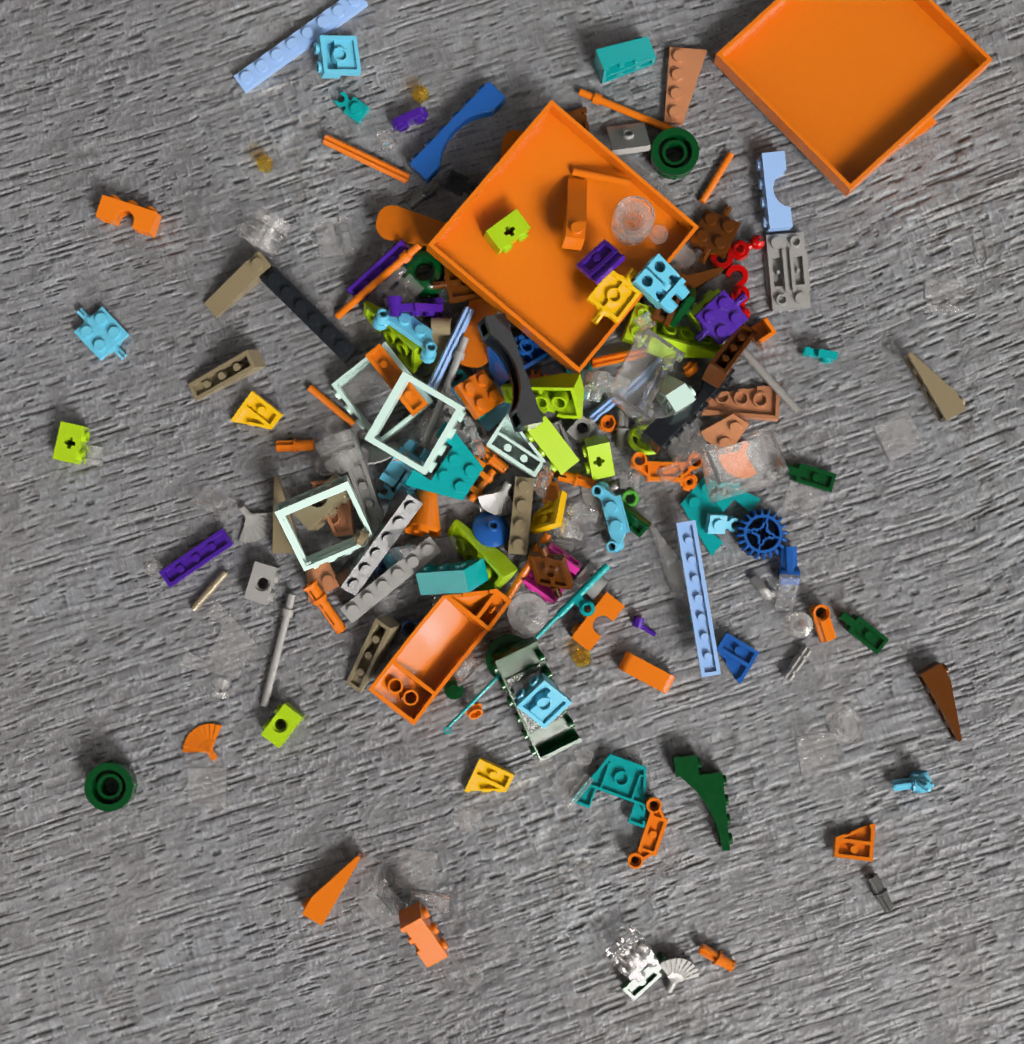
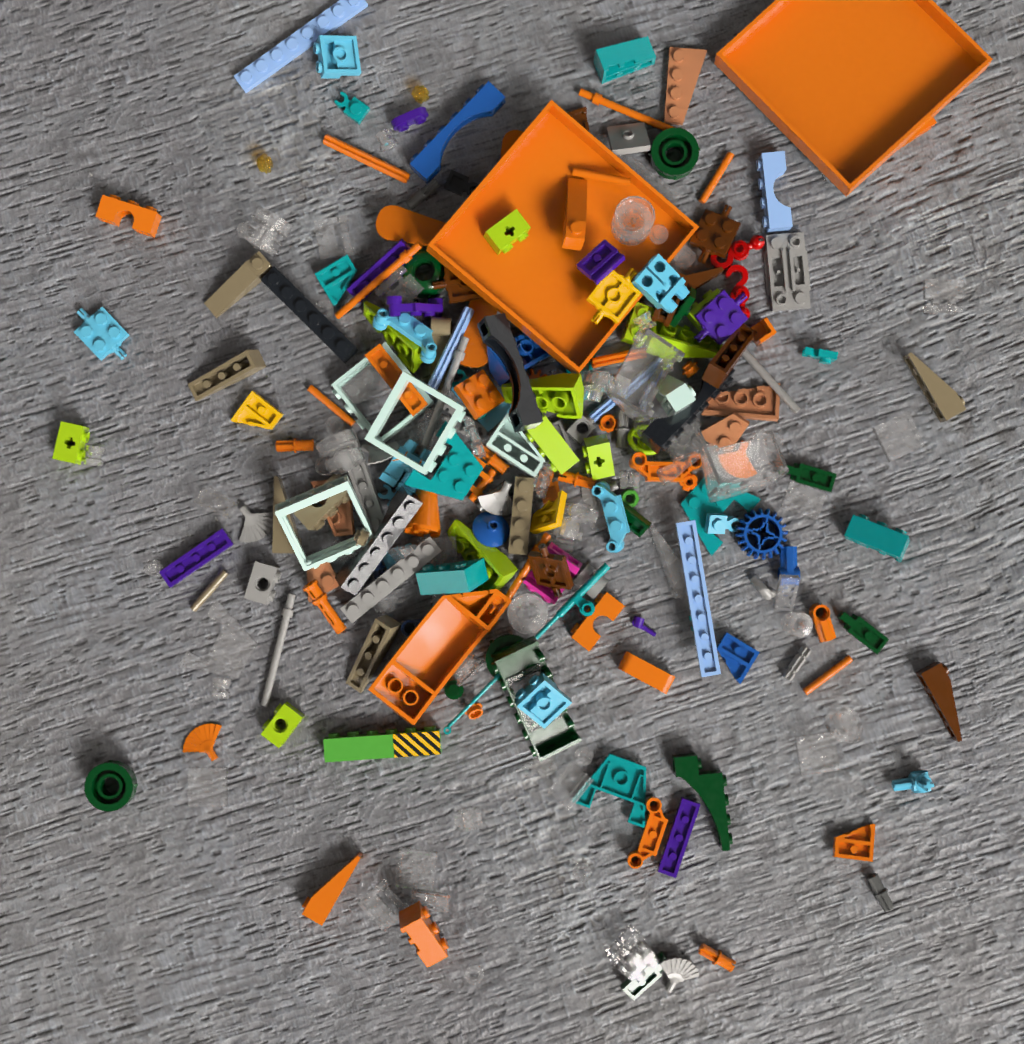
yellow wing [464,757,515,792] -> none
clear yellow plate [573,649,591,668] -> none
none -> teal wing [315,255,357,306]
none -> bright green brick [323,726,442,762]
none -> dark purple plate [657,797,701,878]
none -> orange bar [802,655,853,695]
none -> teal wedge [844,514,910,562]

